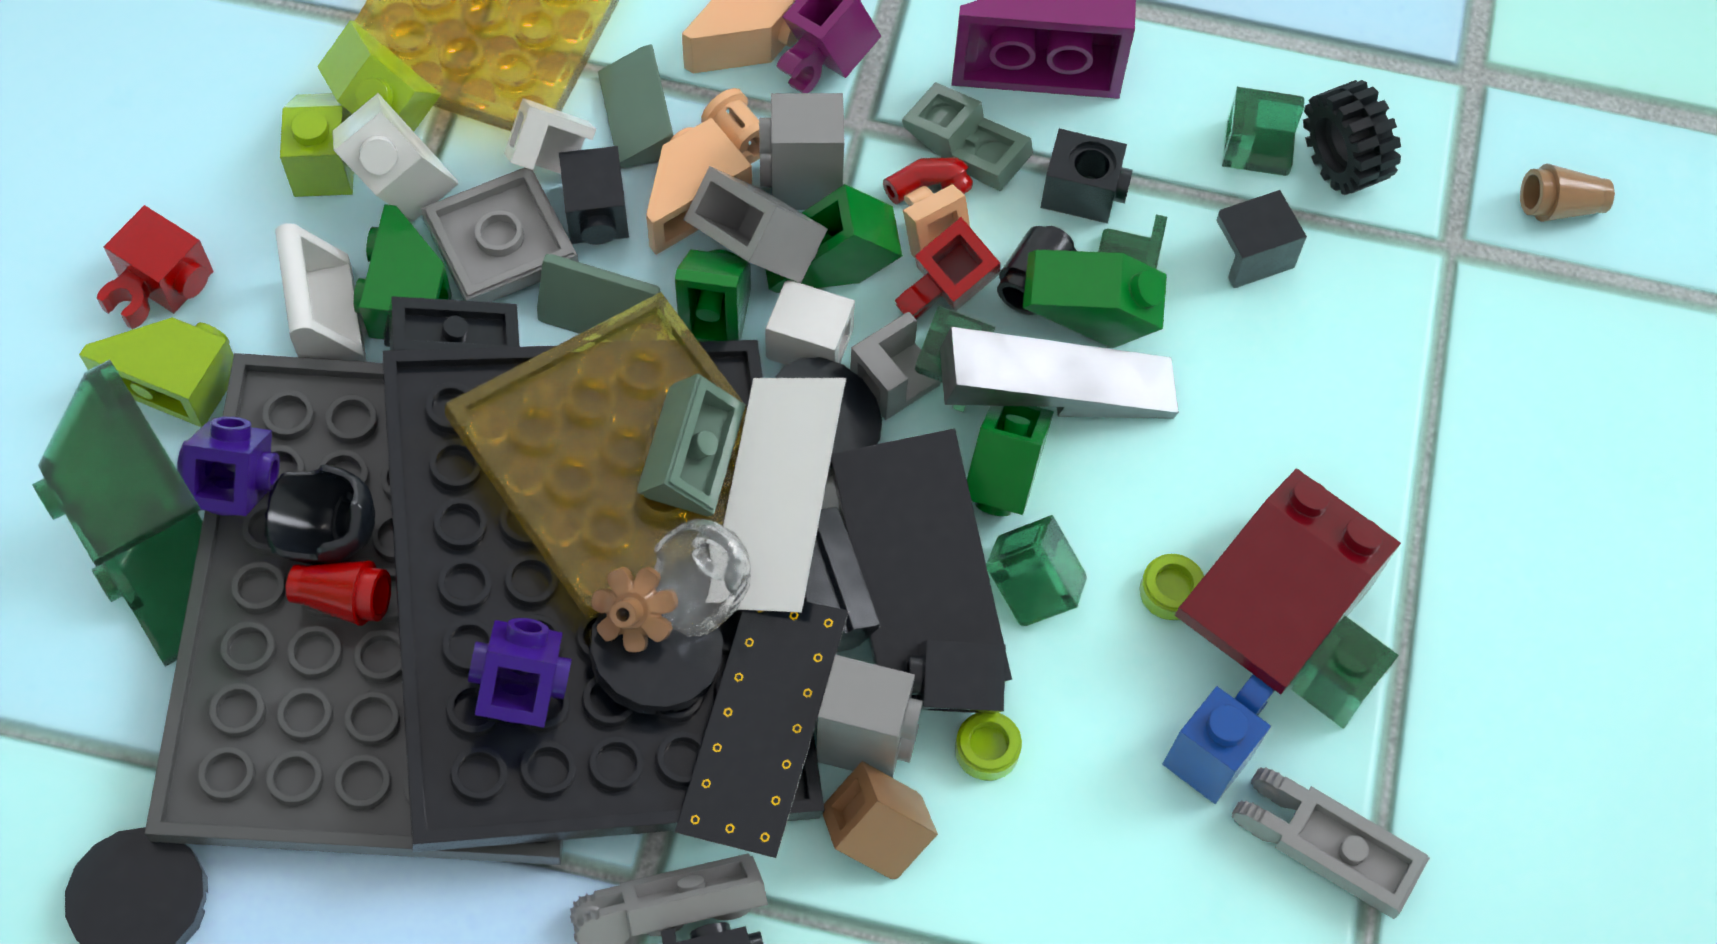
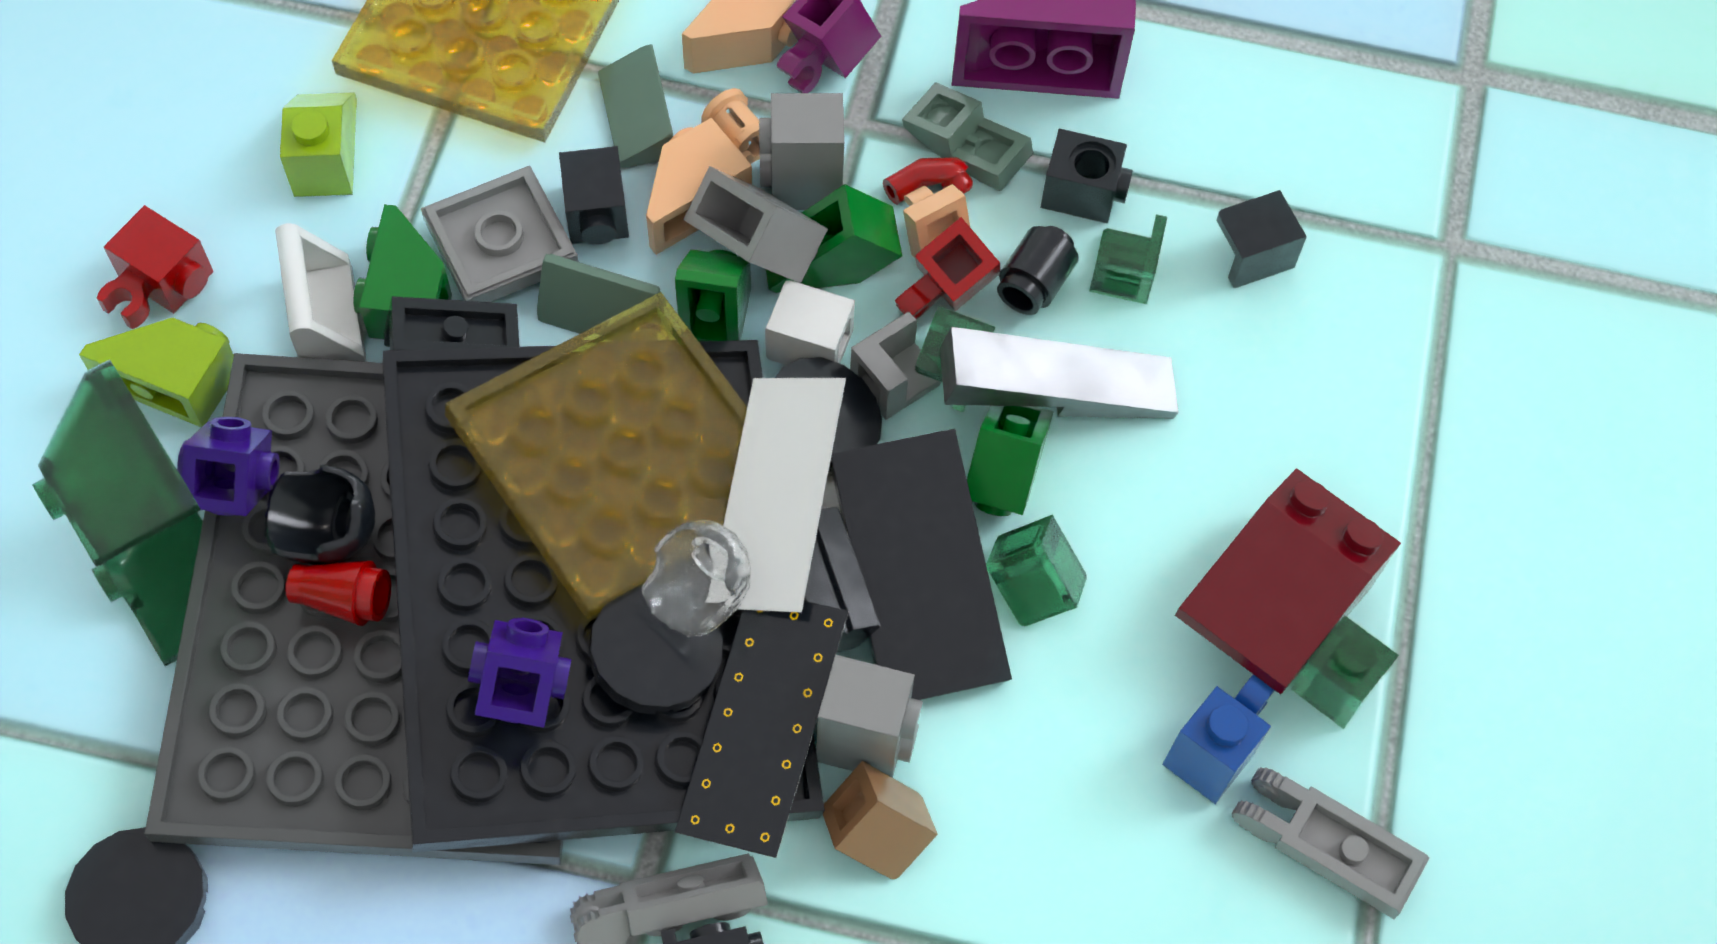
lime slope [317,20,441,132] -> none
white slope [333,93,459,221] -> none
white panel [504,98,596,174] -> none
medium nougat plant [591,566,678,652] -> none
sand green slope [637,373,746,516] -> none
black brick [906,640,1006,714] -> none
lime tile [955,713,1022,781] -> none
green slope [1023,250,1167,348] -> none
lime tile [1139,554,1204,620] -> none
clear green panel [1222,86,1305,176] -> none
black tyre [1303,80,1401,195] -> none
medium nougat cone [1520,163,1615,222] -> none

